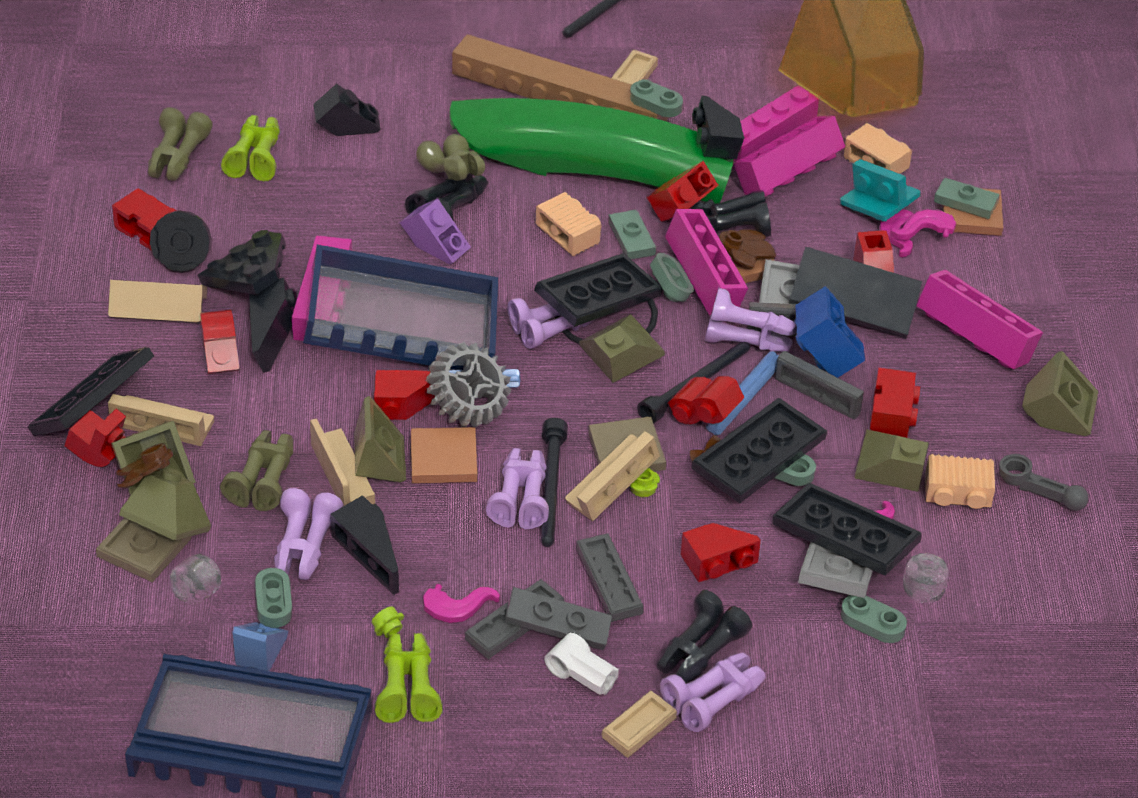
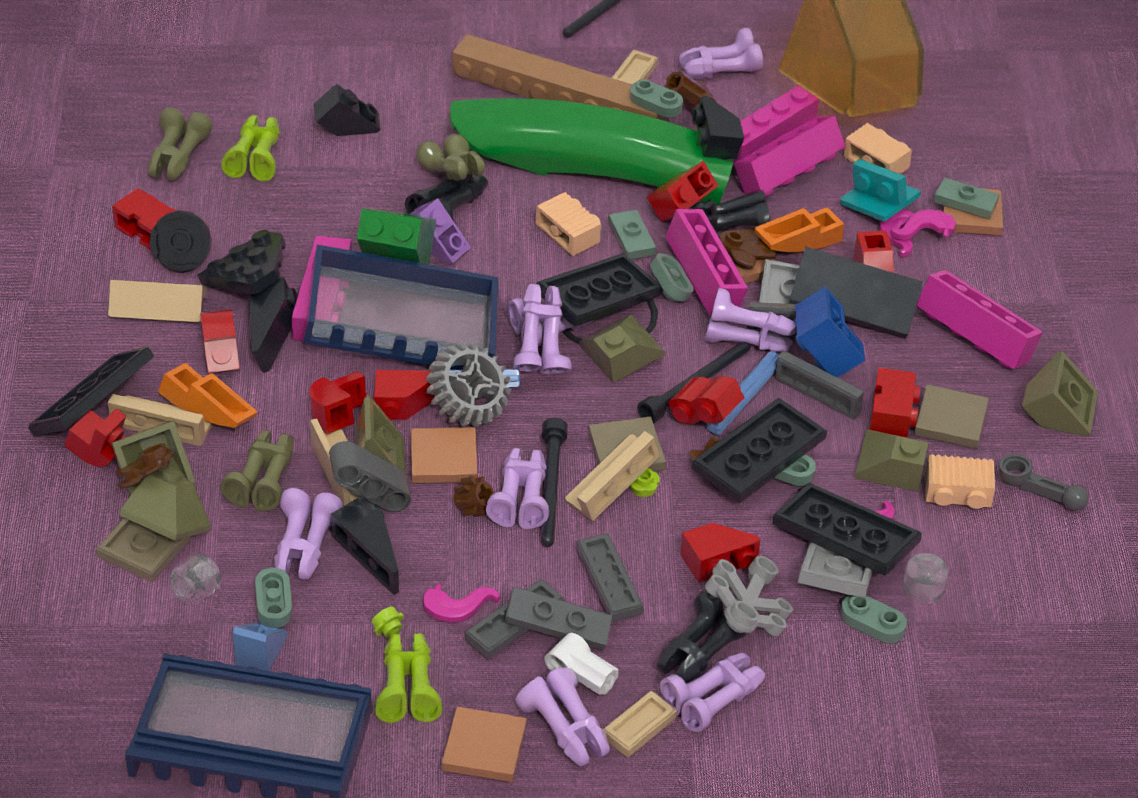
none -> orange slope [158,363,258,428]
none -> red brick [309,371,367,434]
none -> dark grey beam [329,441,411,512]
none -> green slope [357,208,437,265]
none -> nougat tile [442,707,527,782]
none -> reddish brown gear [453,476,494,517]
none -> lavender piece [513,284,572,374]
none -> lavender piece [515,667,610,767]
none -> reddish brown piece [665,71,716,111]
none -> lavender piece [679,27,763,80]
none -> light grey plant [705,556,793,636]
none -> orange slope [754,207,844,252]
none -> dark tan tile [914,384,989,449]

